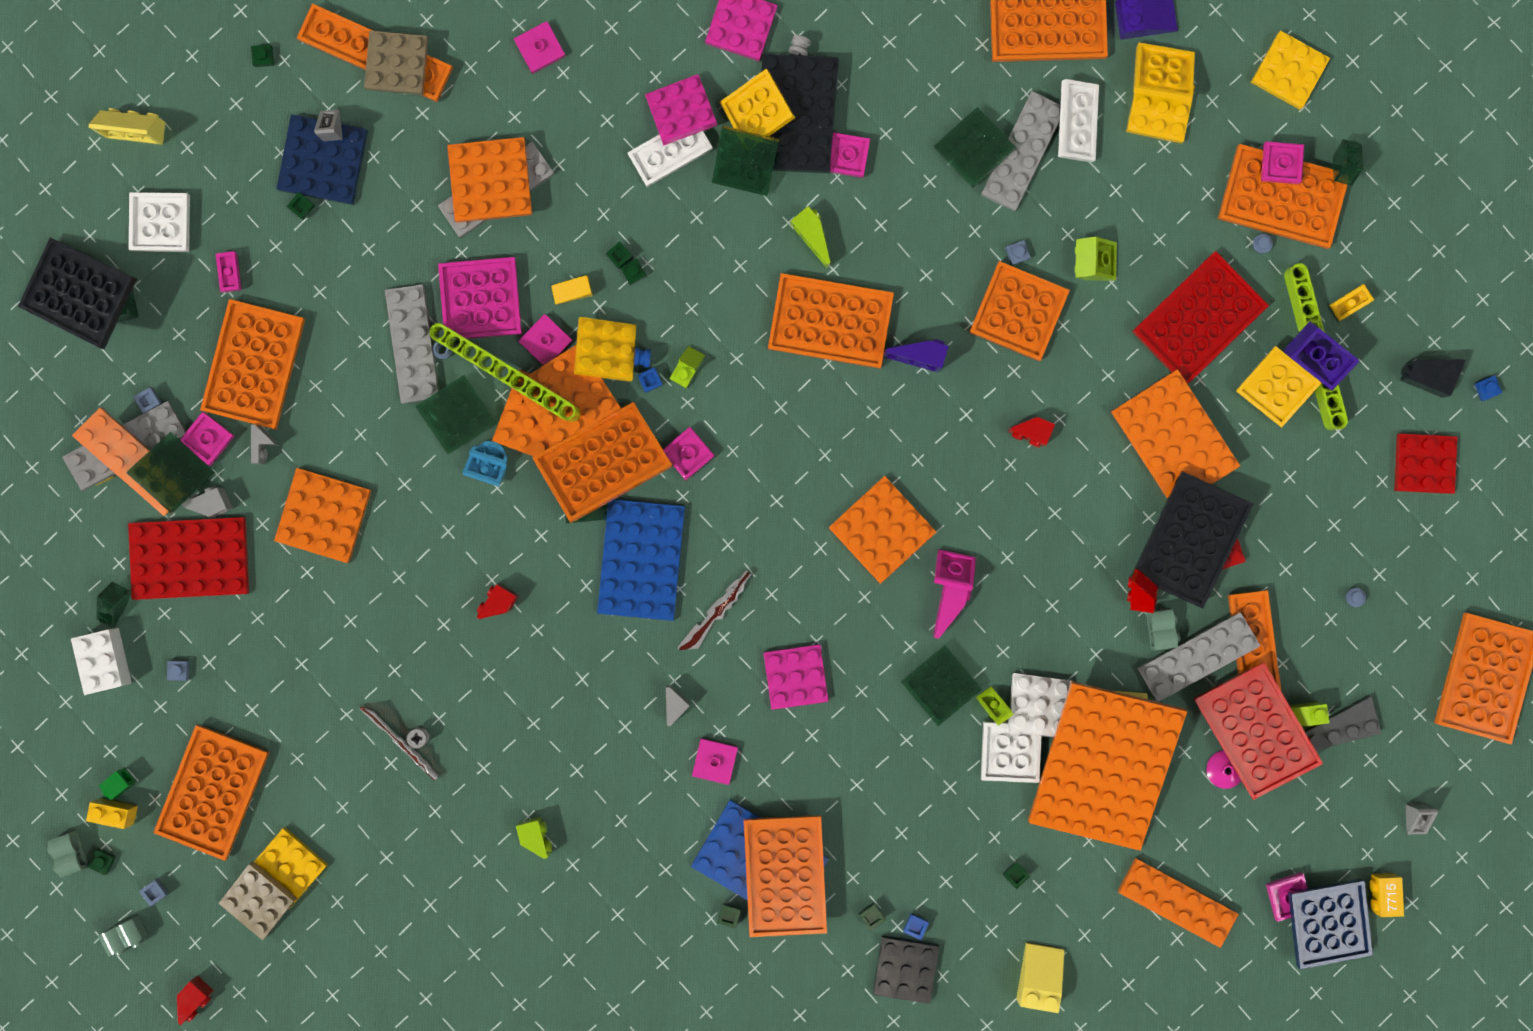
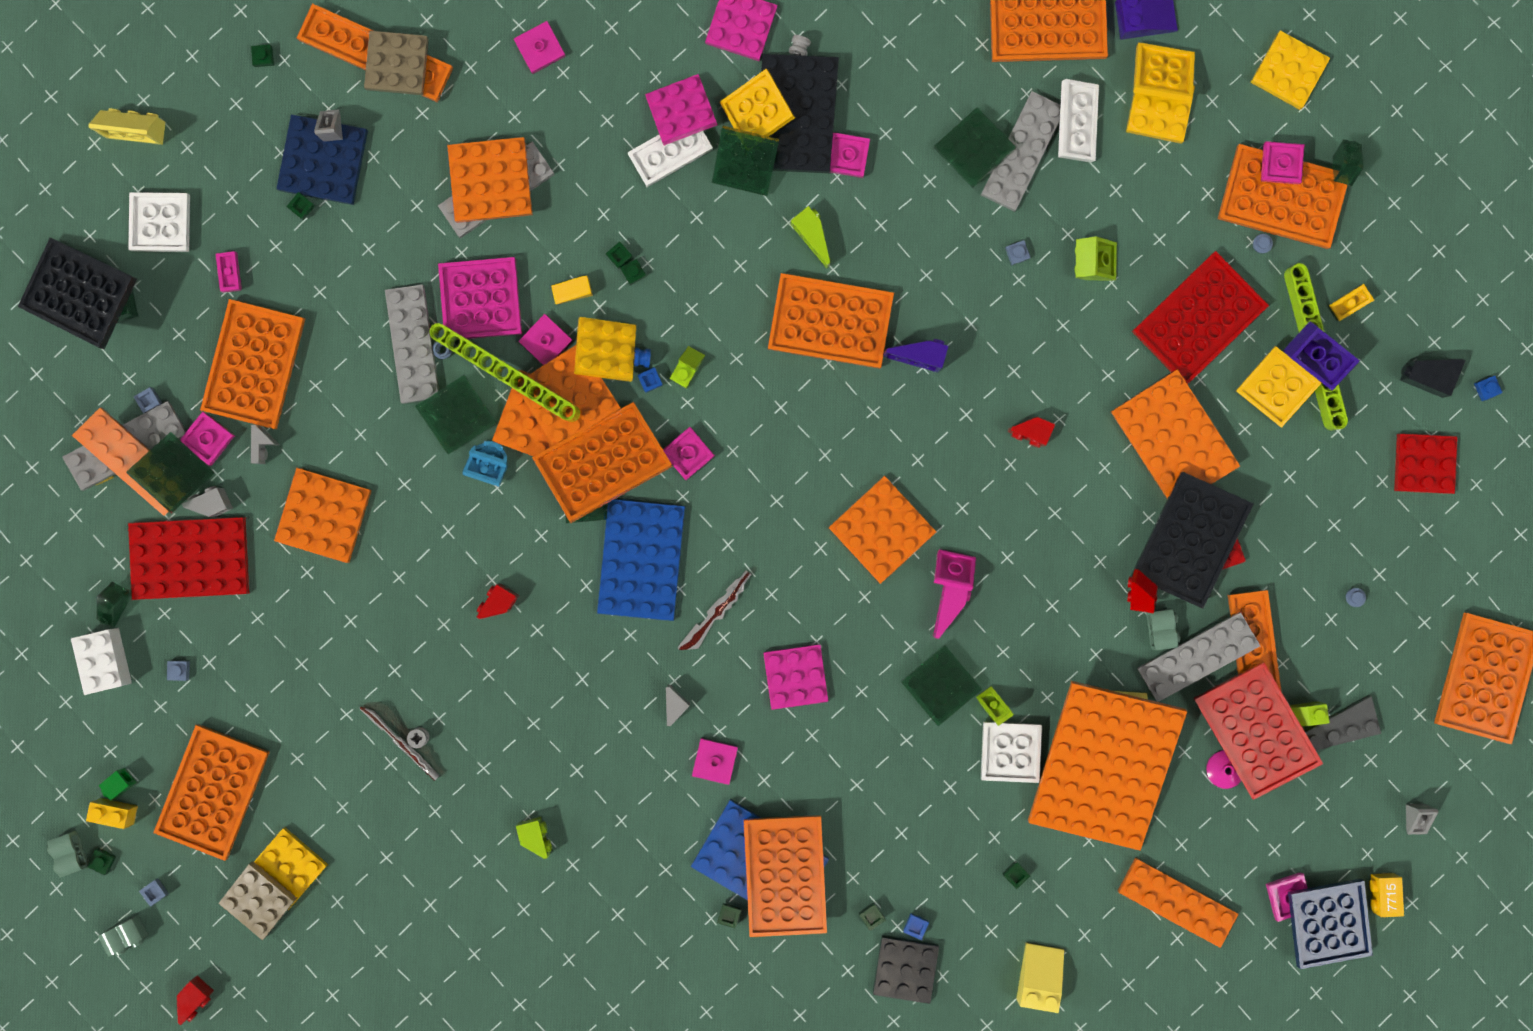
orange plate [969,261,1070,362] -> none
white plate [1007,673,1071,737] -> none

